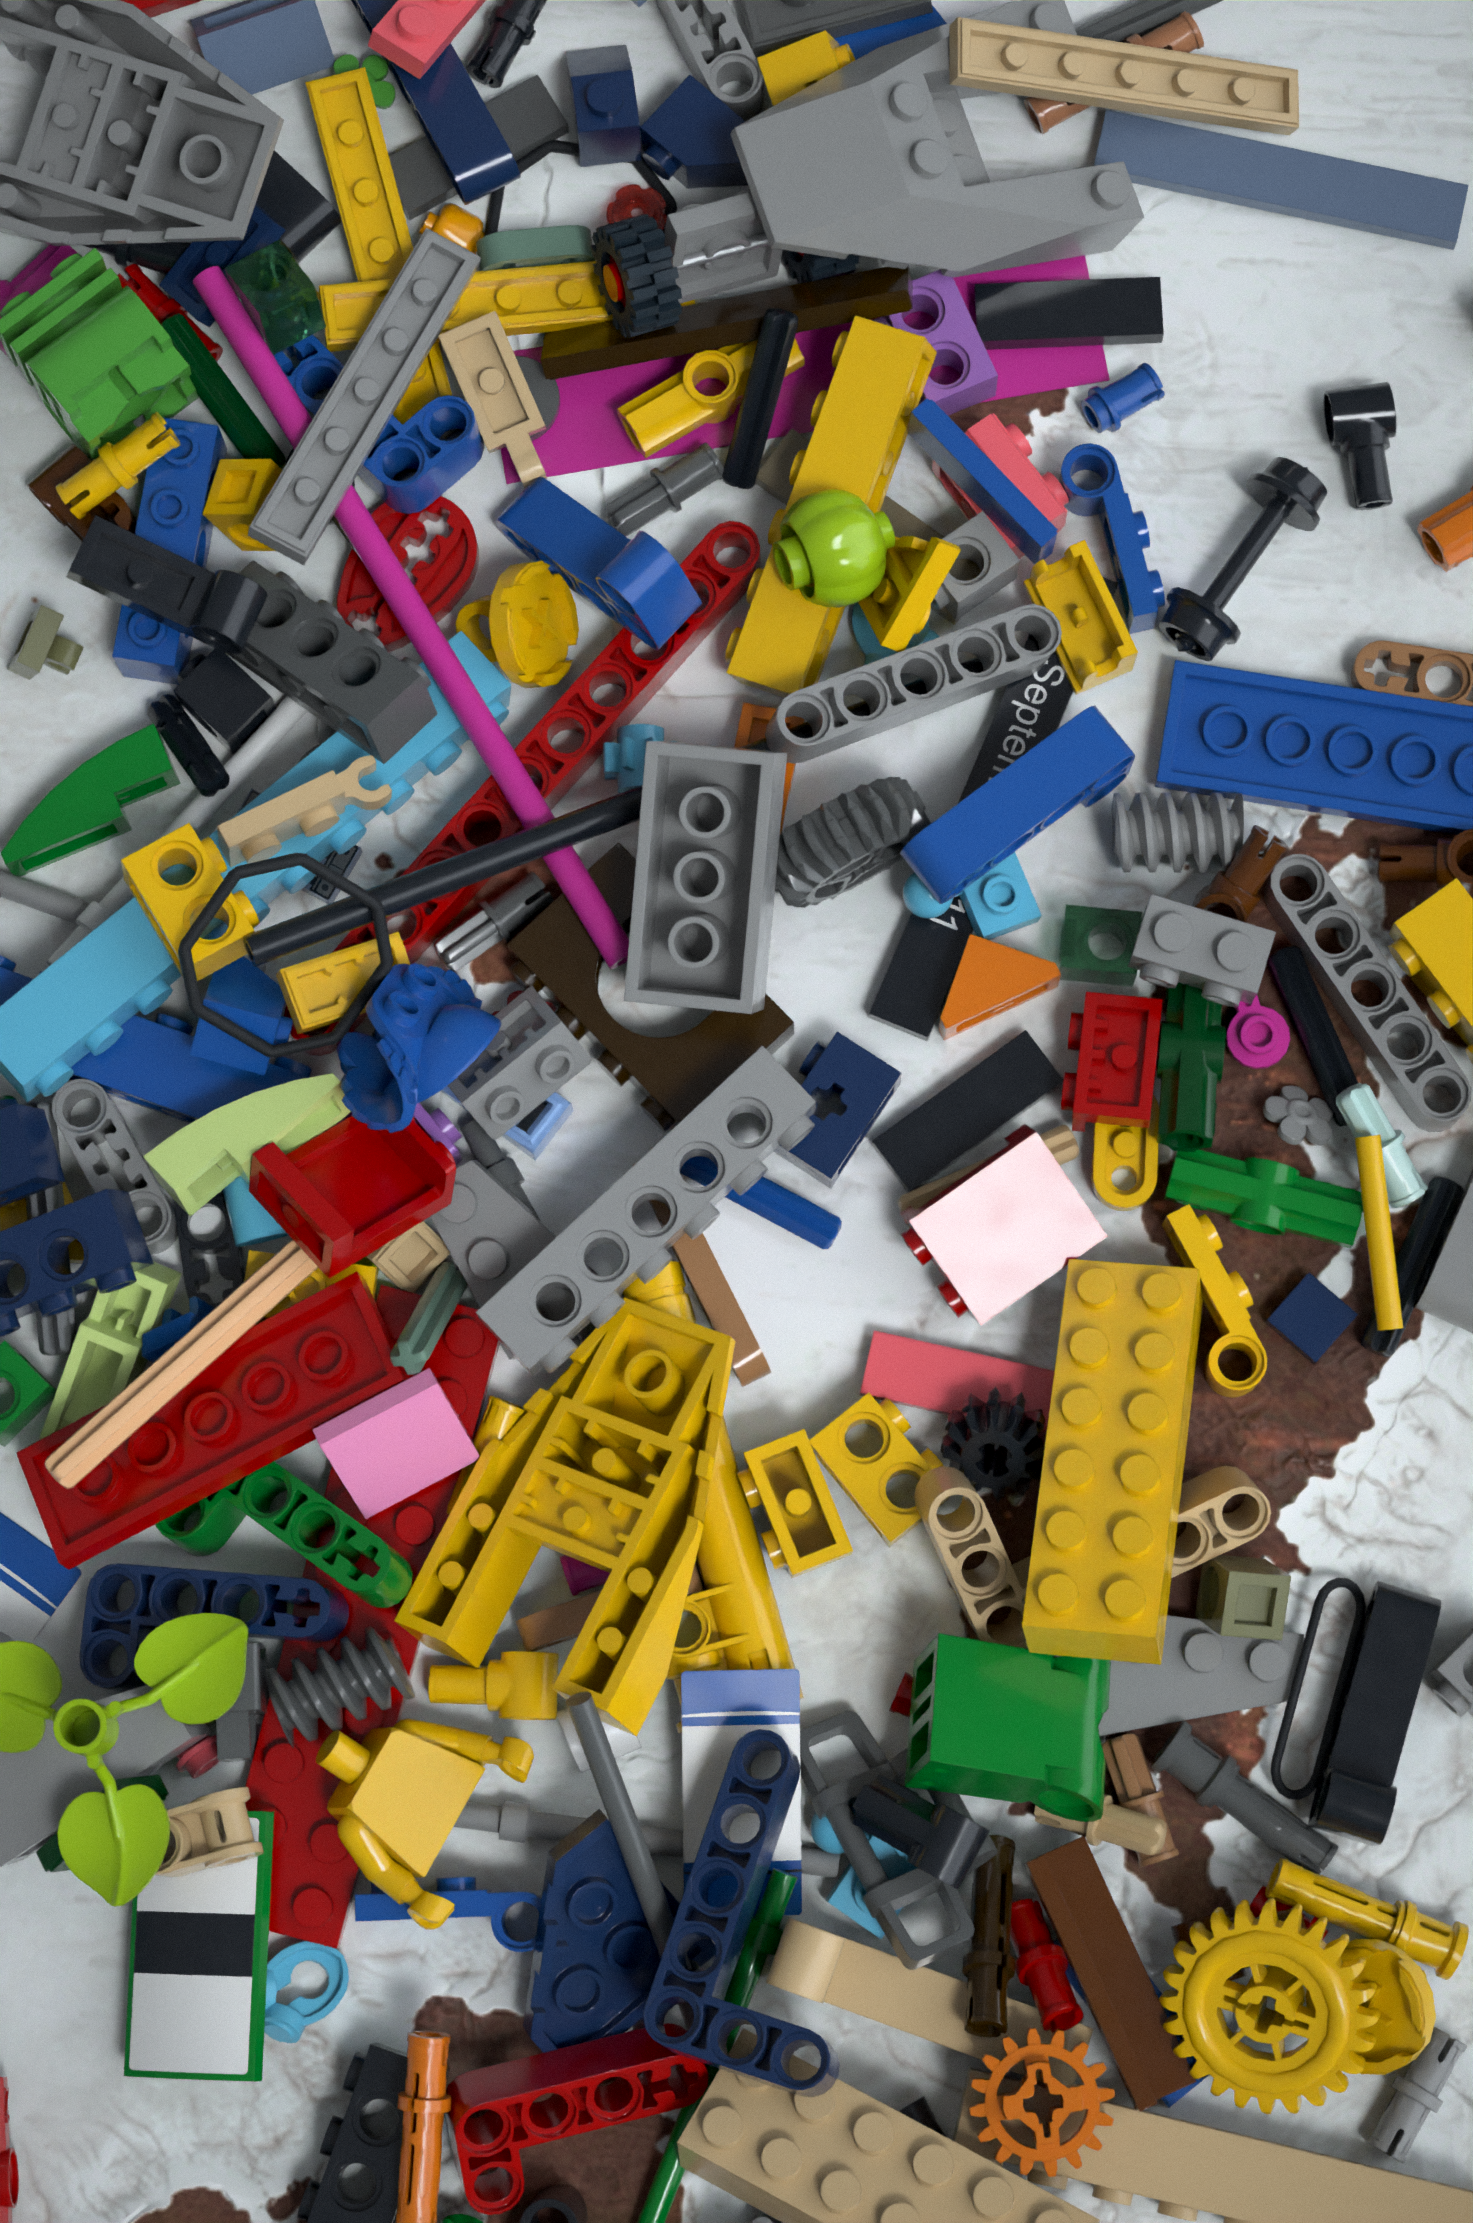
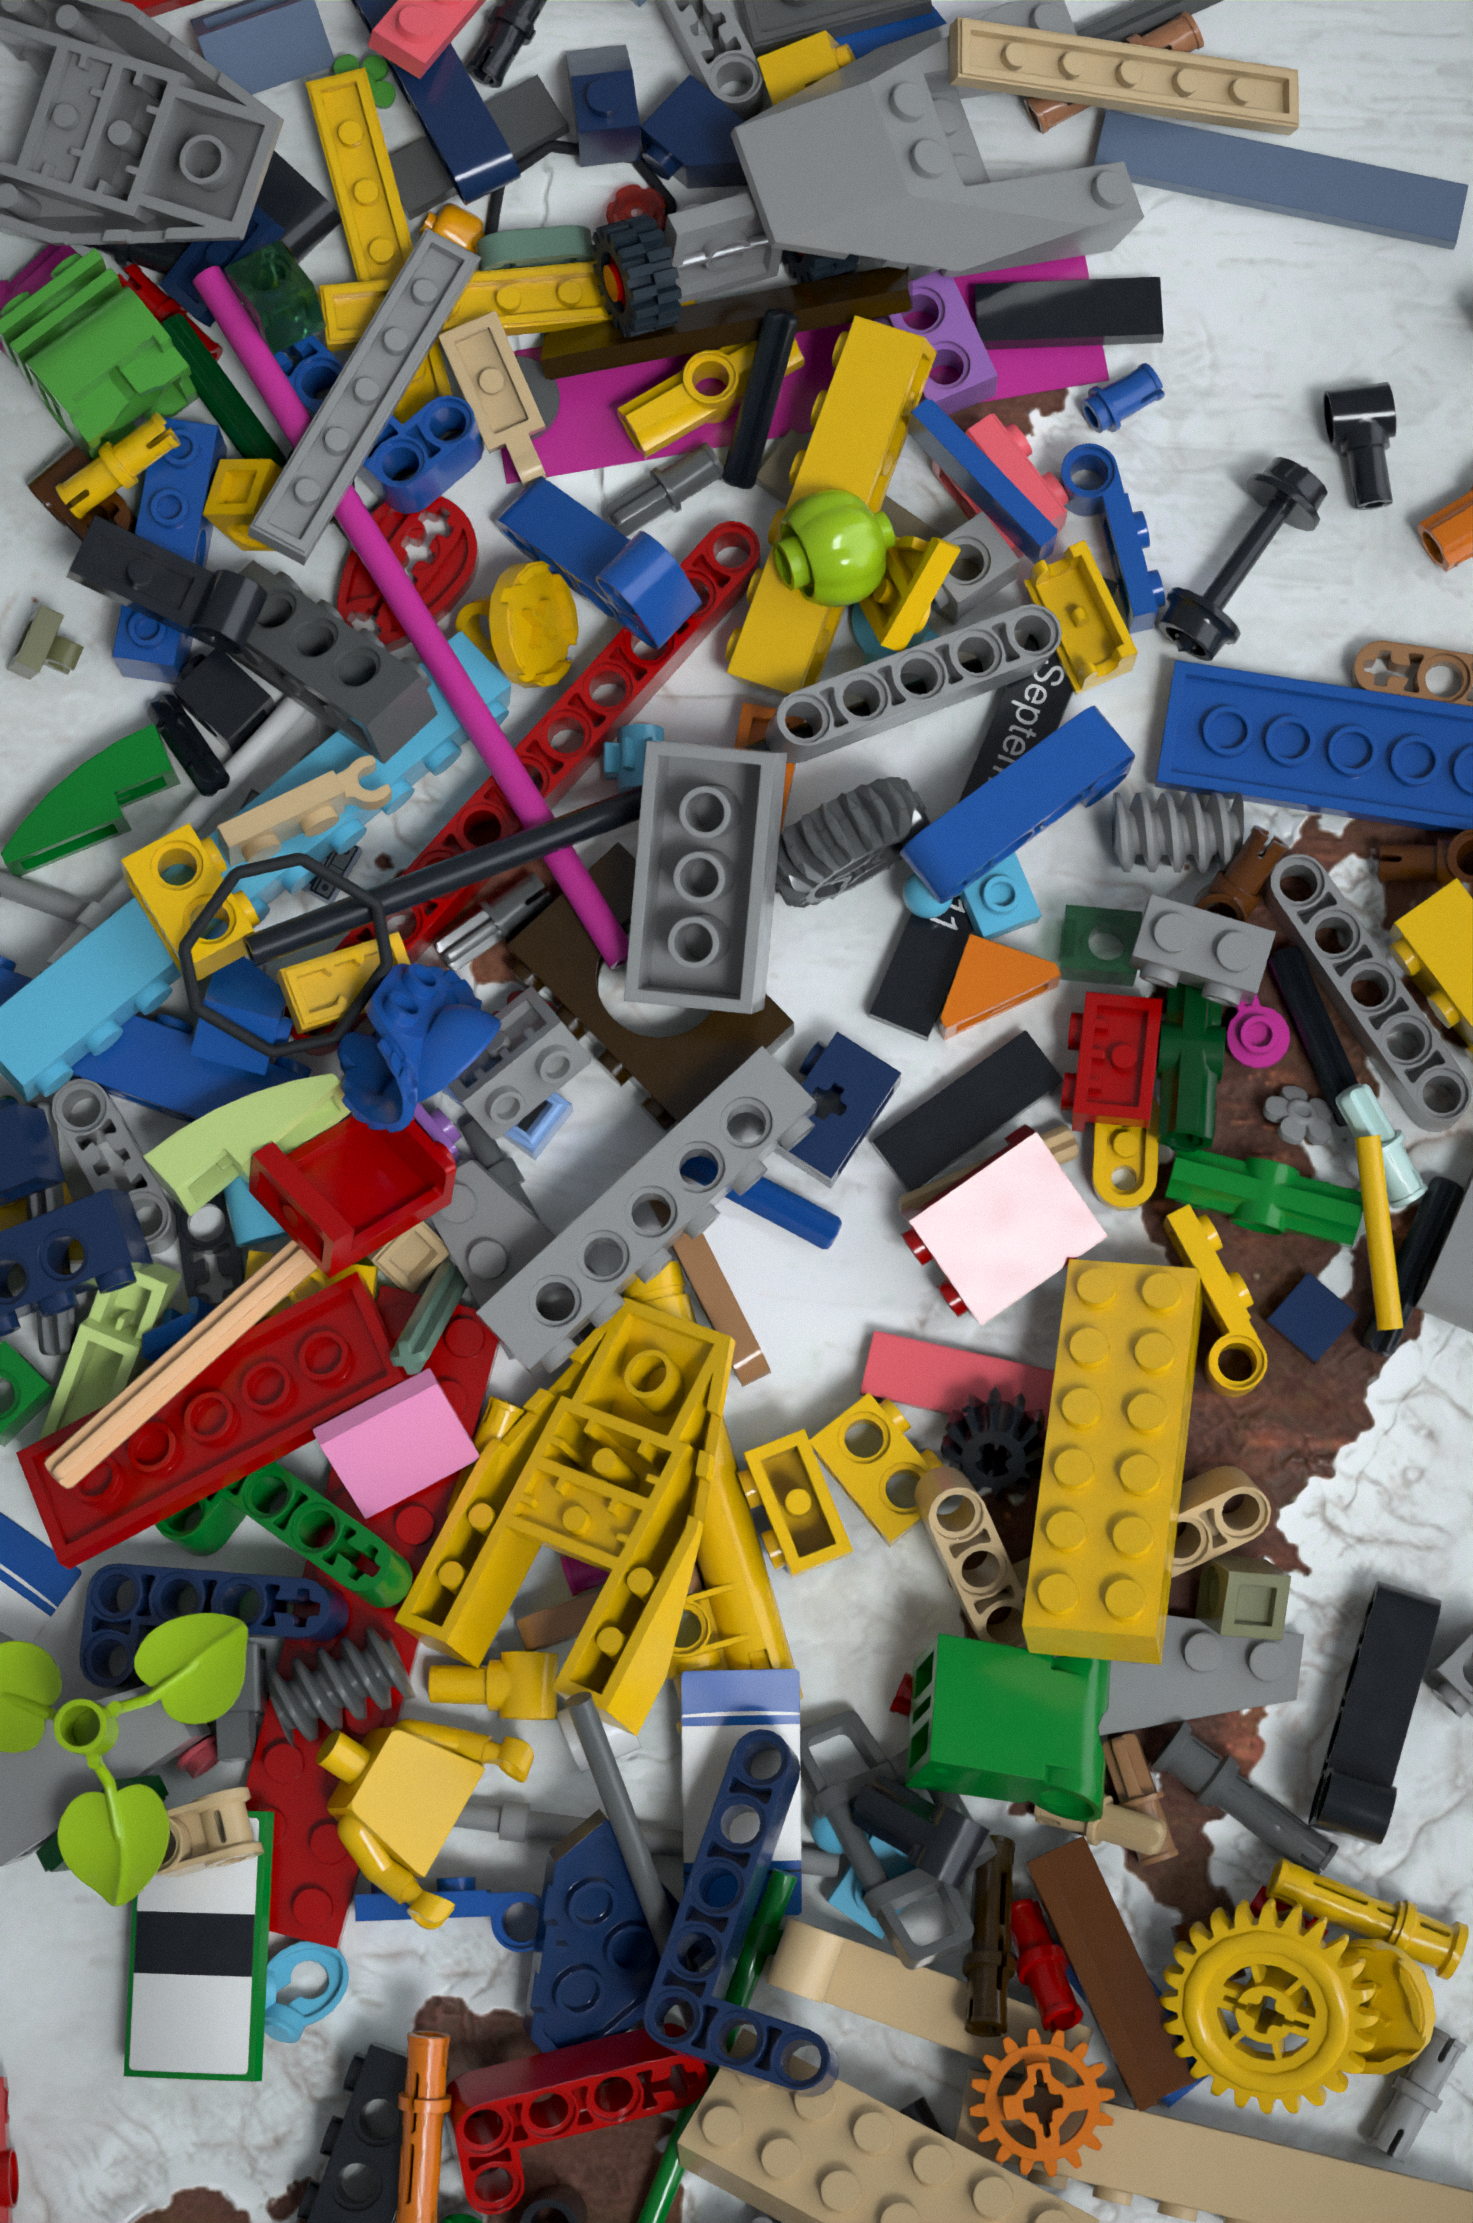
black piece [1270,1577,1366,1800] -> none

